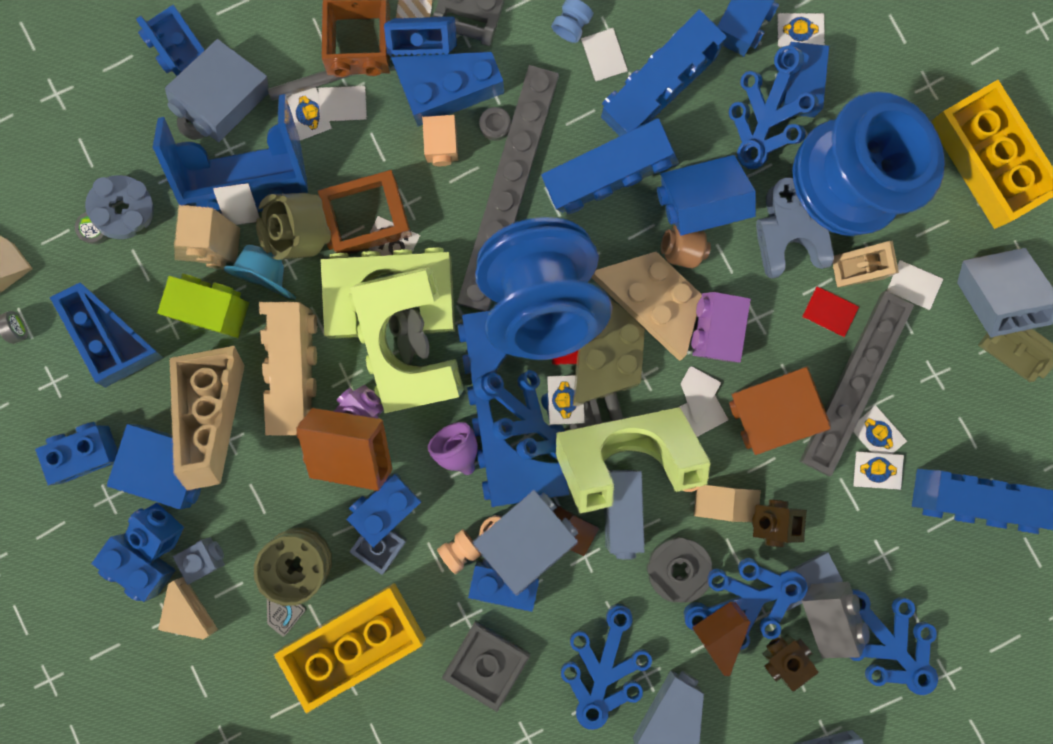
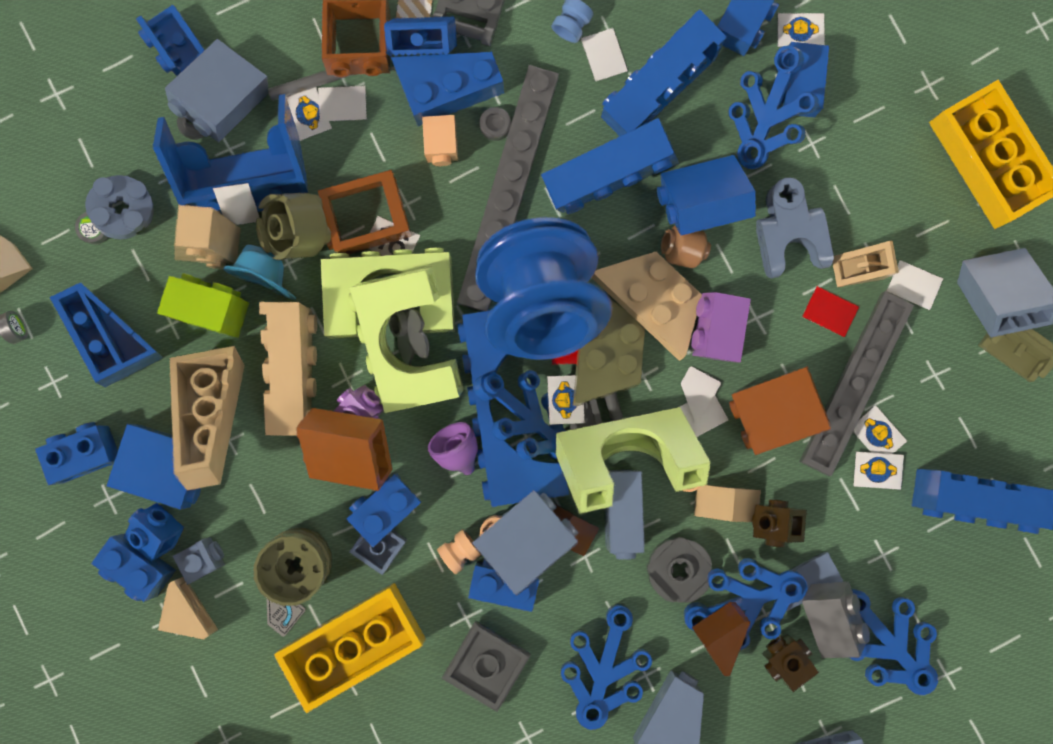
blue wheel [793,91,945,236] -> none

